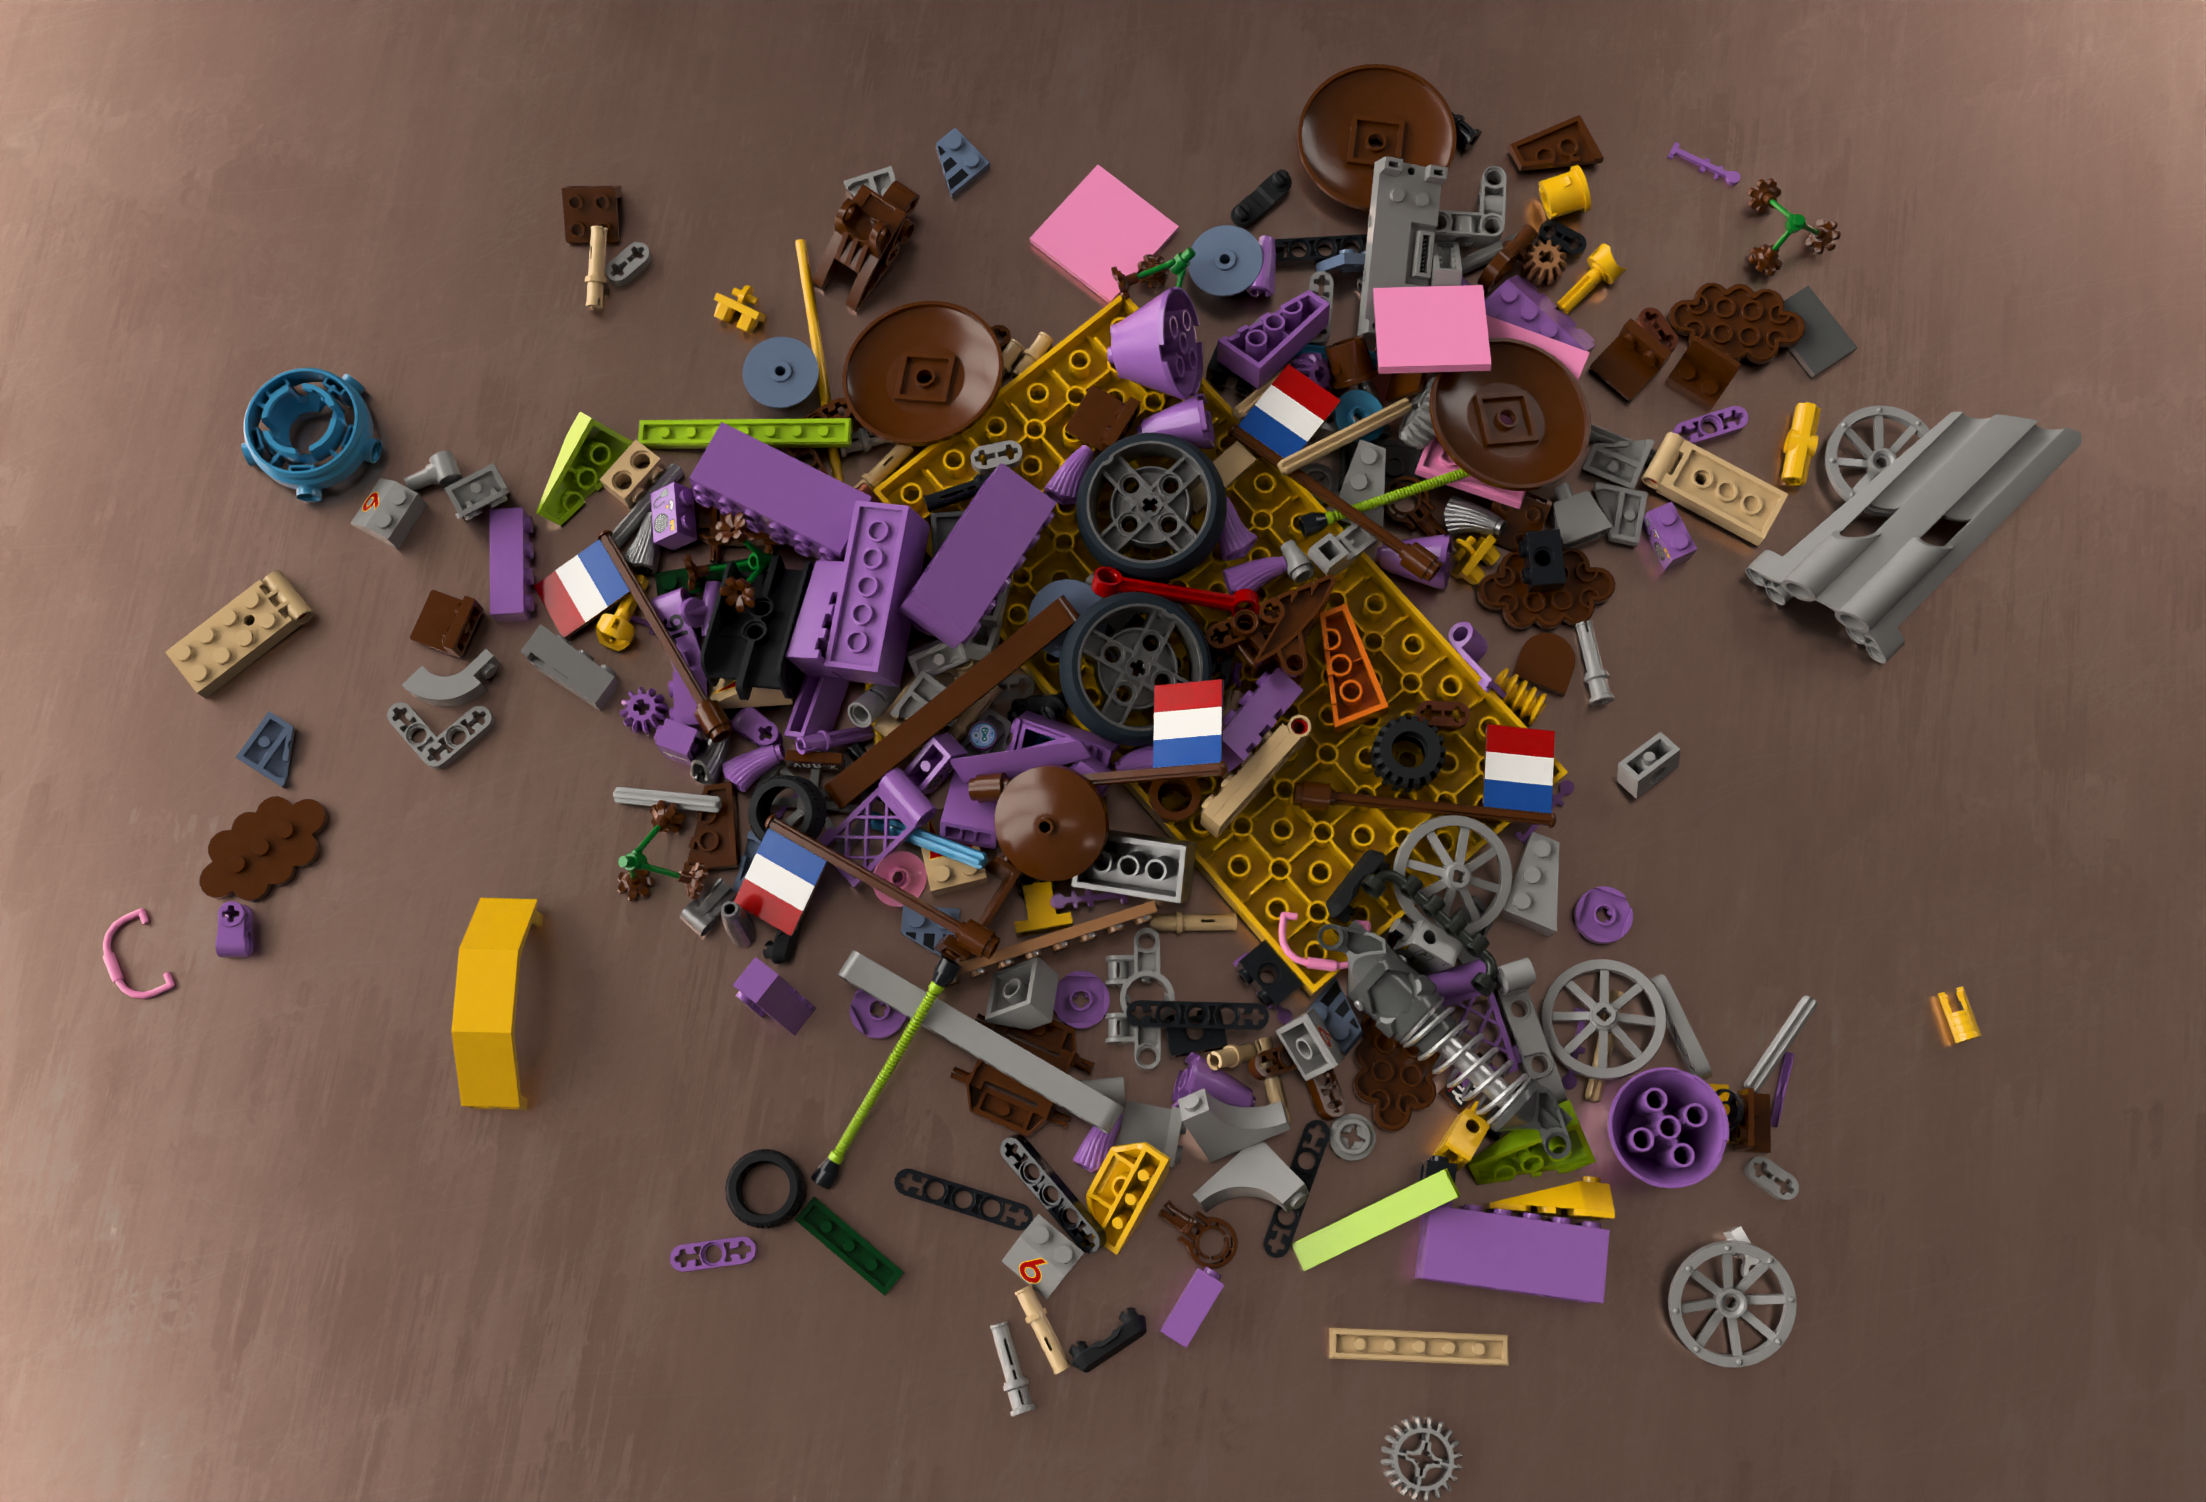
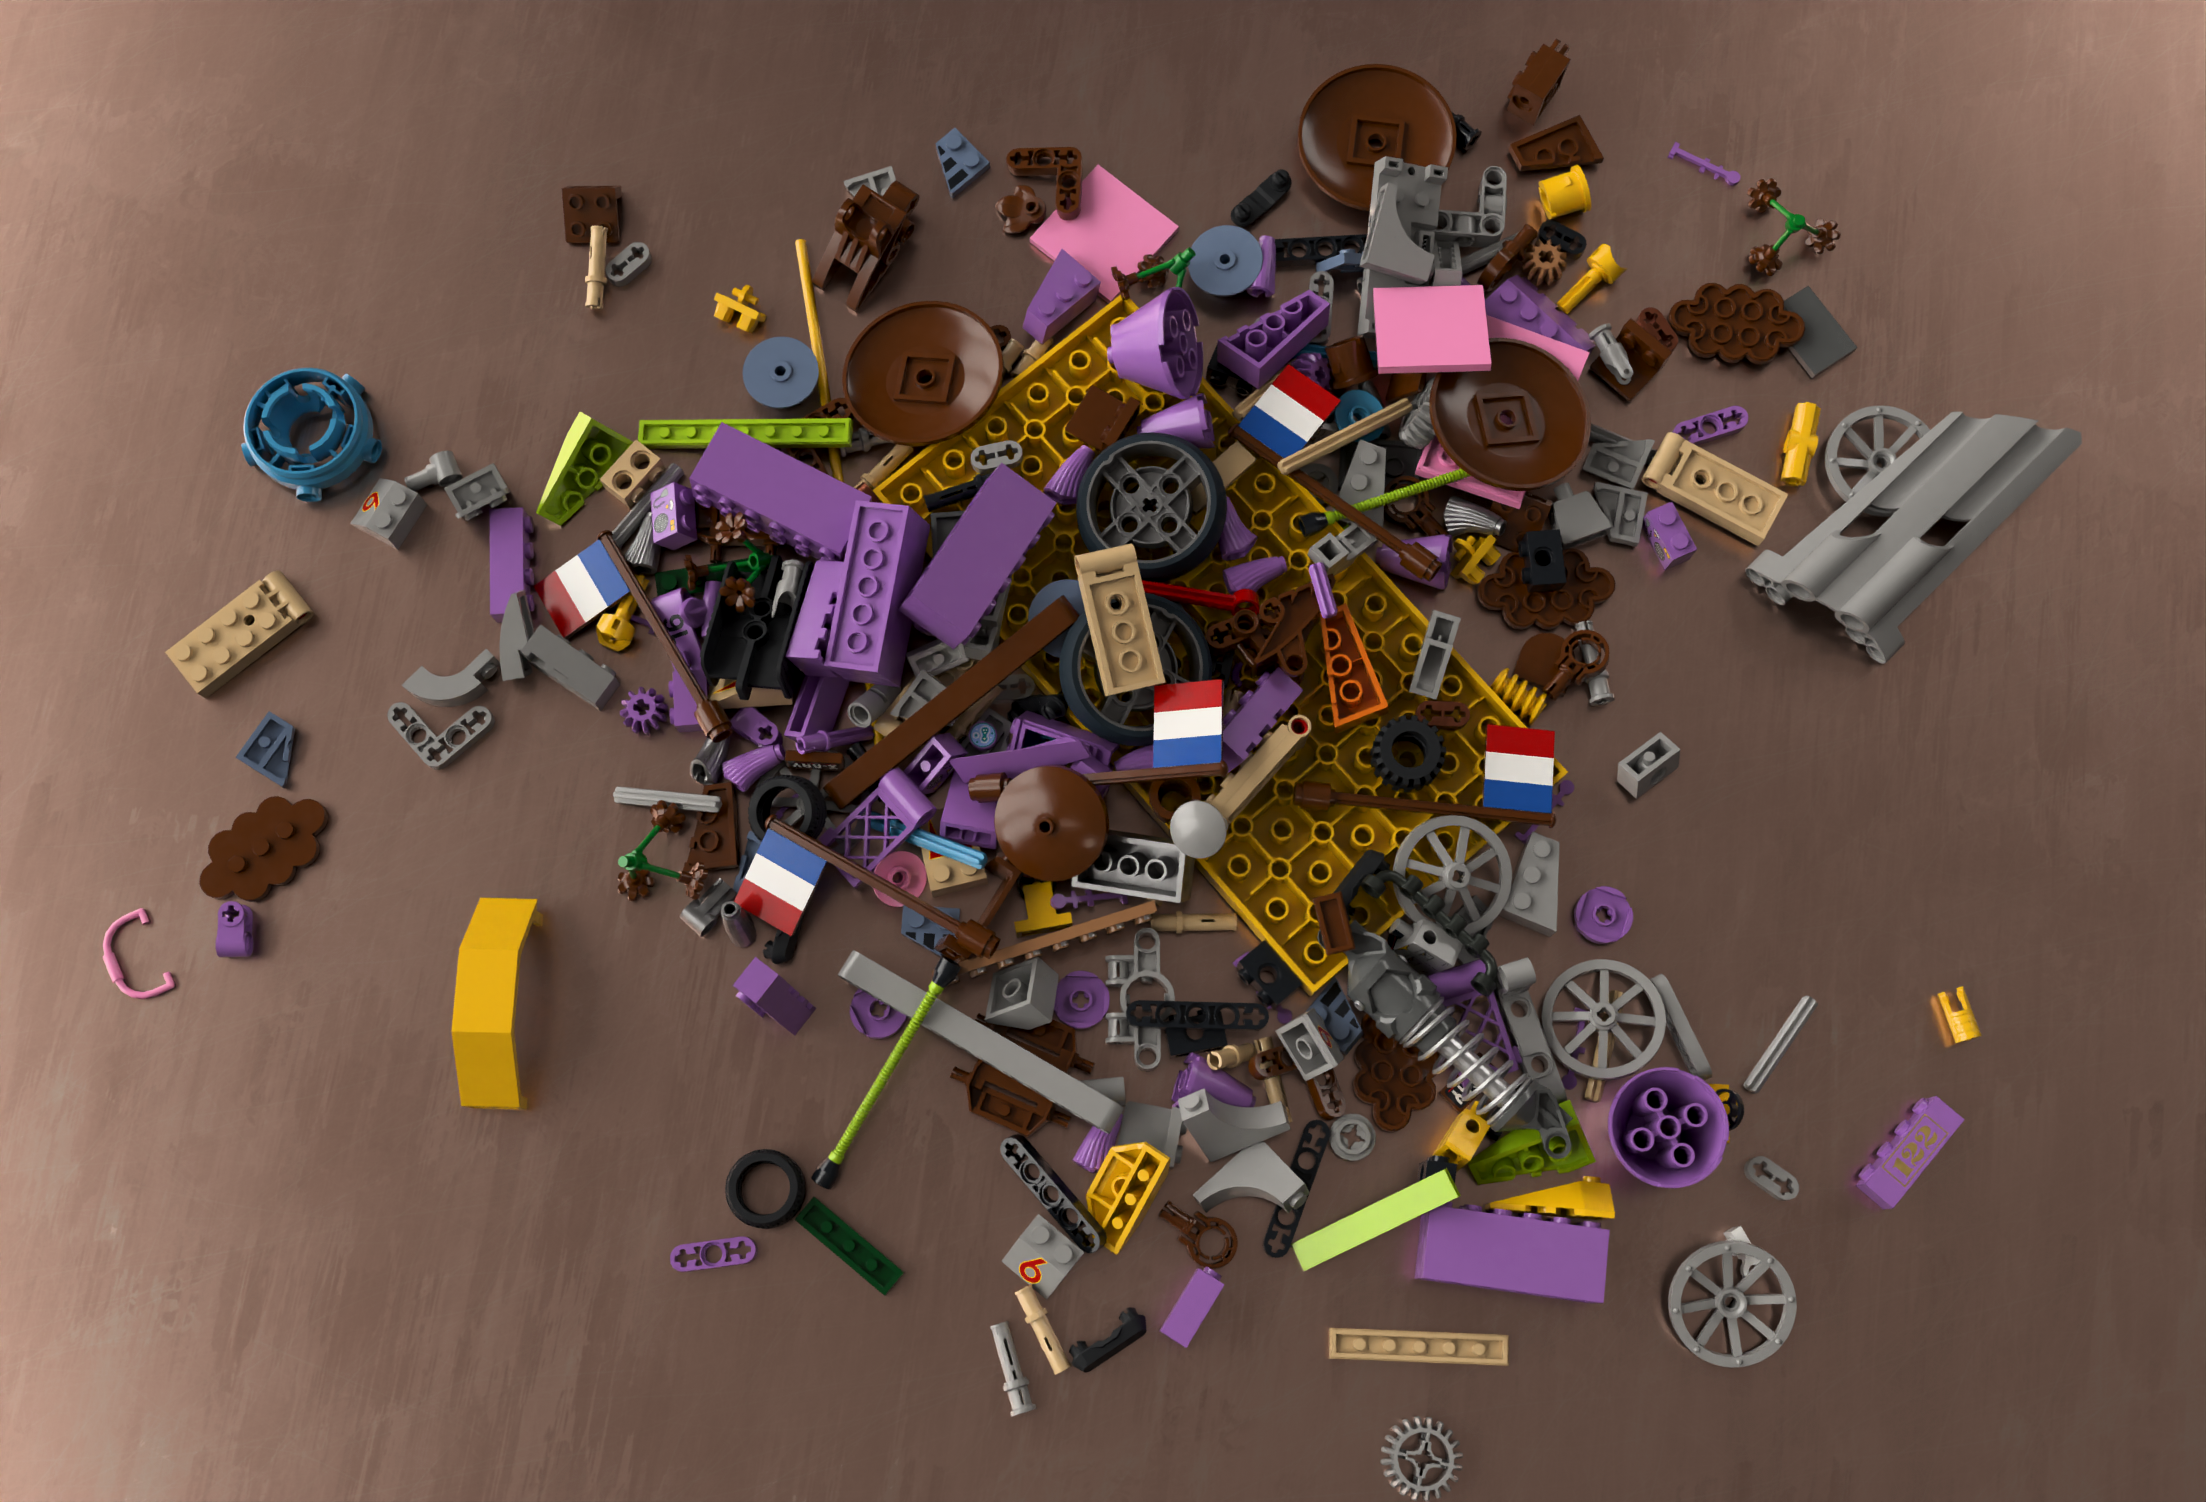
reddish brown bracket [410,590,484,658] -> none
medium lavender brick [654,718,705,766] -> none
black beam [894,1168,1033,1231] -> none
bright pink piece [1279,912,1371,972] -> none
light grey cone [1280,540,1315,583] -> none
medium lavender door [1448,621,1507,698] -> none
reddish brown bracket [1665,336,1742,410] -> none
reddish brown bracket [1730,1088,1771,1154] -> none
medium lavender piece [1770,1052,1795,1127] -> none
none -> light grey slope [499,589,535,681]
none -> light grey piece [771,559,805,618]
none -> reddish brown plate [995,185,1046,234]
none -> reddish brown beam [1006,147,1083,220]
none -> medium lavender wedge [1023,249,1101,345]
none -> tan hinge [1074,543,1165,697]
none -> light grey dish [1170,799,1228,858]
none -> medium lavender axle [1309,562,1338,618]
none -> reddish brown tile [1313,891,1356,956]
none -> light grey arch [1359,183,1435,285]
none -> light grey slope [1409,610,1461,700]
none -> reddish brown brick [1507,39,1571,126]
none -> reddish brown pin [1542,630,1609,701]
none -> light grey piece [1588,323,1633,385]
none -> medium lavender brick [1856,1096,1965,1210]

